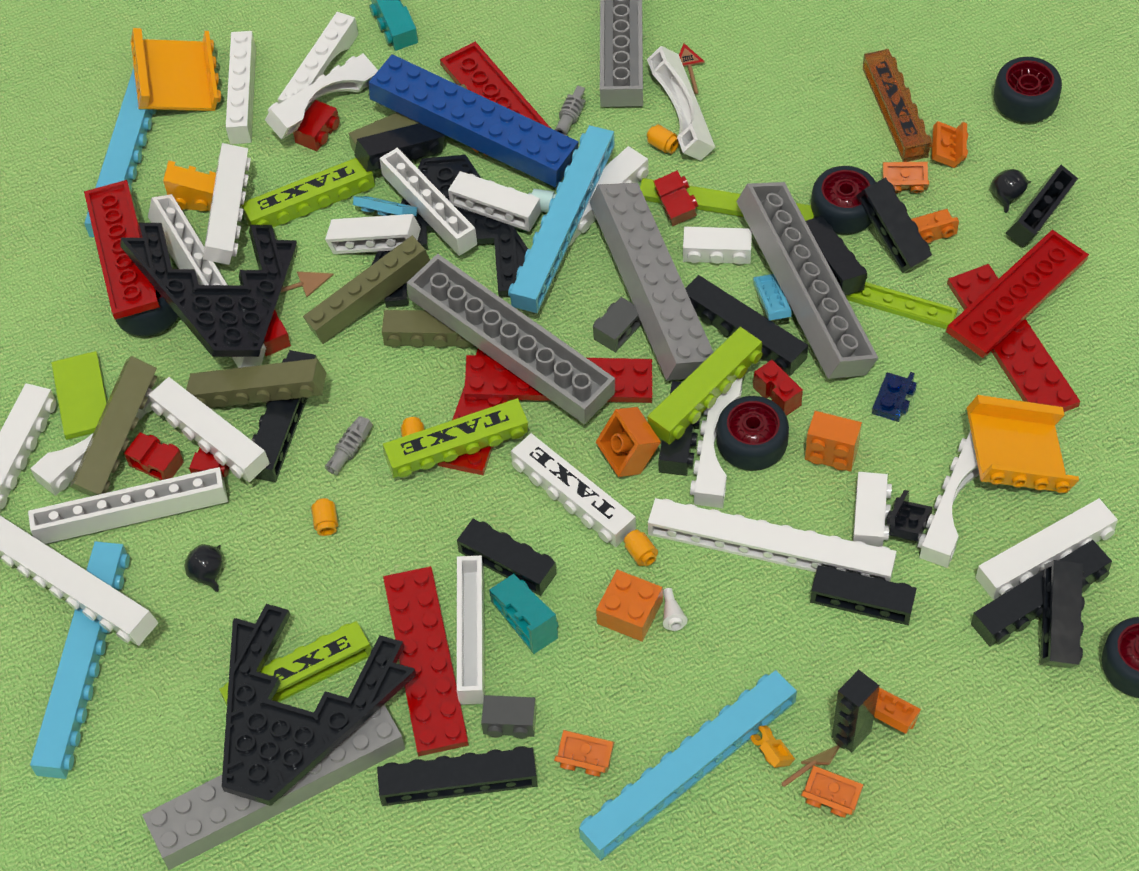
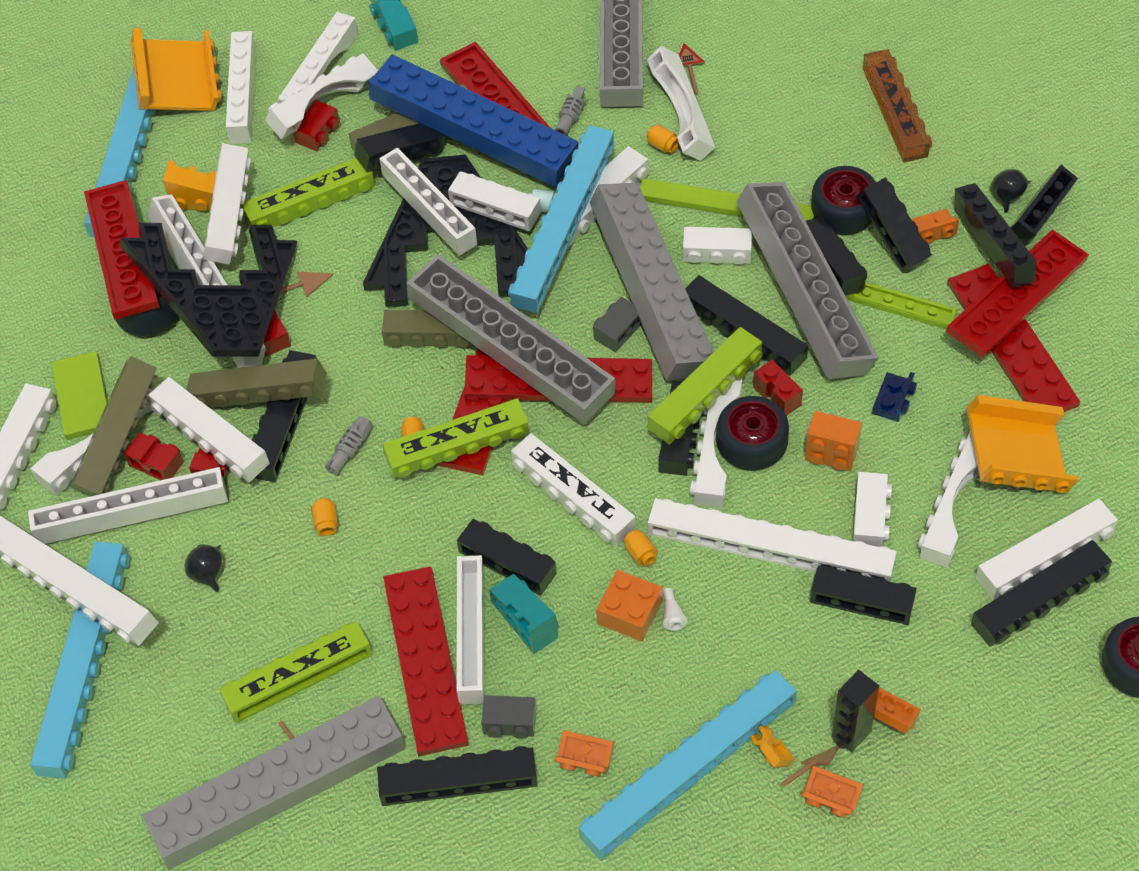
black wing [222,604,416,806] -> none
olive brick [303,235,430,344] -> none
white brick [325,214,421,254] -> none
medium azure plate [353,196,417,216] -> none
orange brick [596,407,661,477] -> none
red brick [653,170,698,227] -> none
medium azure plate [753,274,792,321] -> none
orange bracket [882,162,929,193] -> none
black bracket [887,490,932,541] -> none
orange bracket [932,121,968,168] -> none
black wheel [994,57,1062,123] -> none
black brick [1040,560,1085,668] -> none
none -> black brick [954,183,1036,288]

